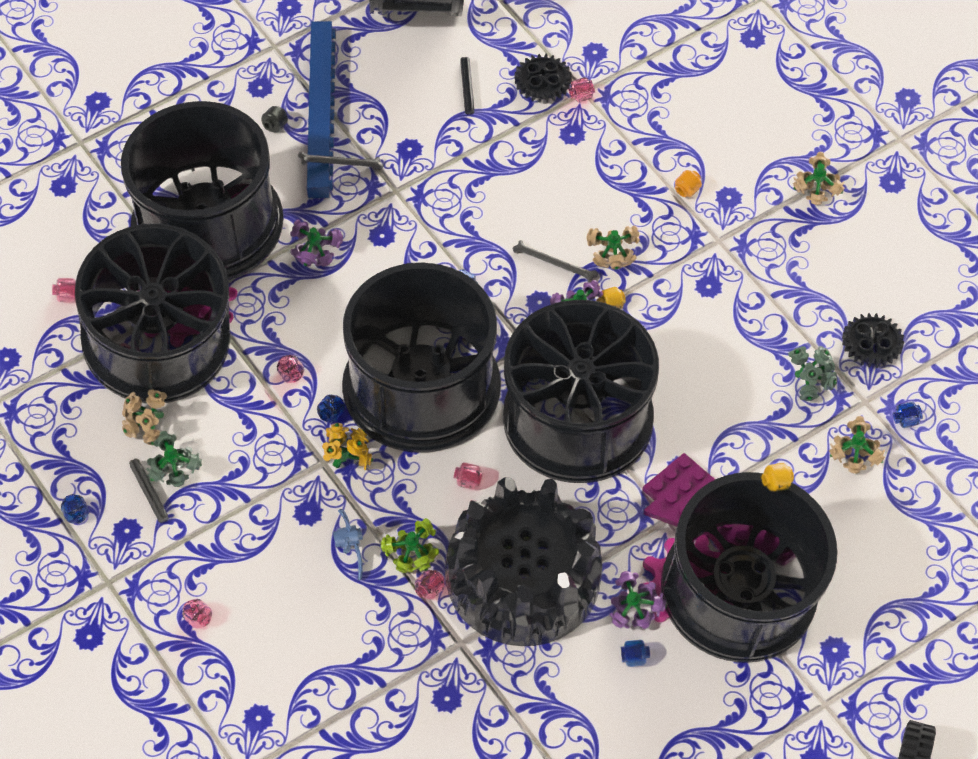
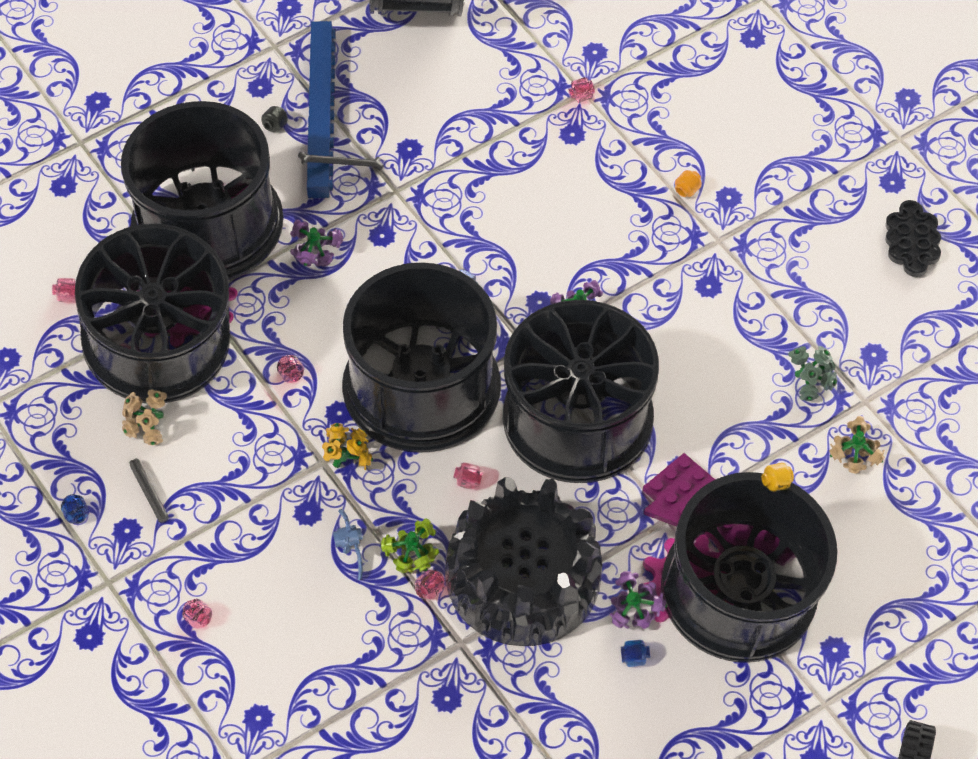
sand green plant [146,431,202,487] -> none
clear blue head [316,394,345,423] -> none
black axle [460,57,474,115] -> none
dark grey piece [512,240,598,283] -> none
black gear [514,54,572,103] -> none
tan plant [586,225,640,270] -> none
yellow head [596,287,626,309] -> none
tan plant [792,152,845,205] -> none
black gear [842,312,904,368] -> none
clear blue head [893,401,923,429] -> none
none -> black plate [885,200,941,277]

